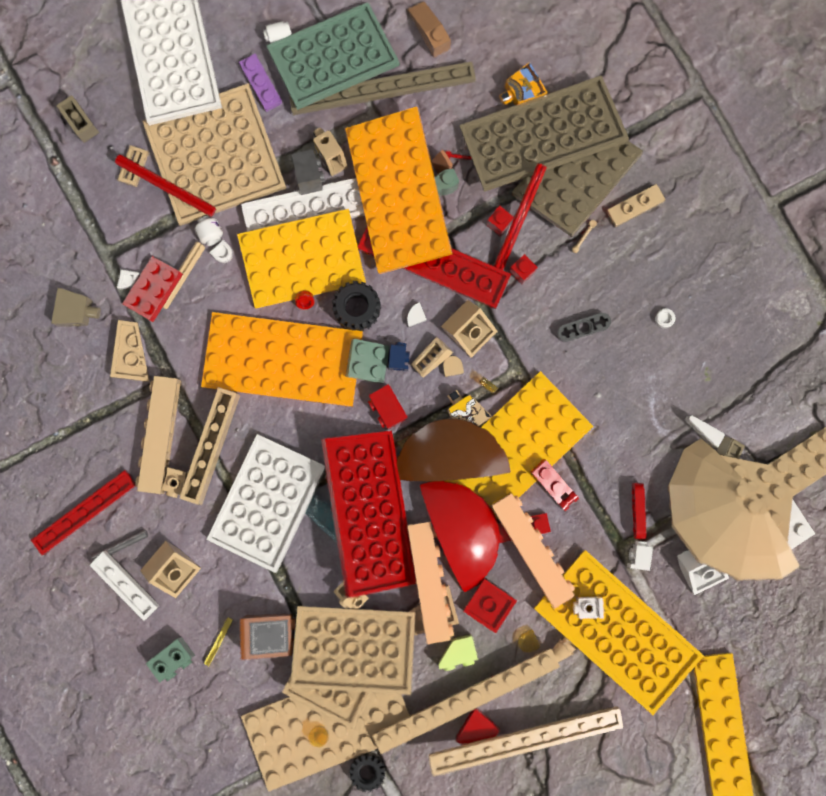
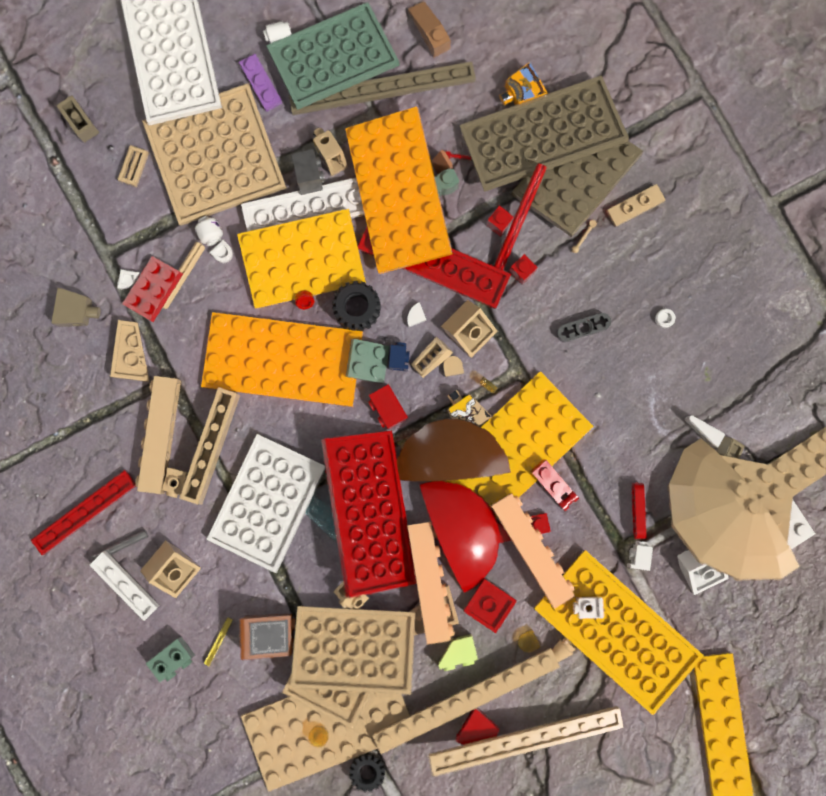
red axle [115,154,216,217] -> none

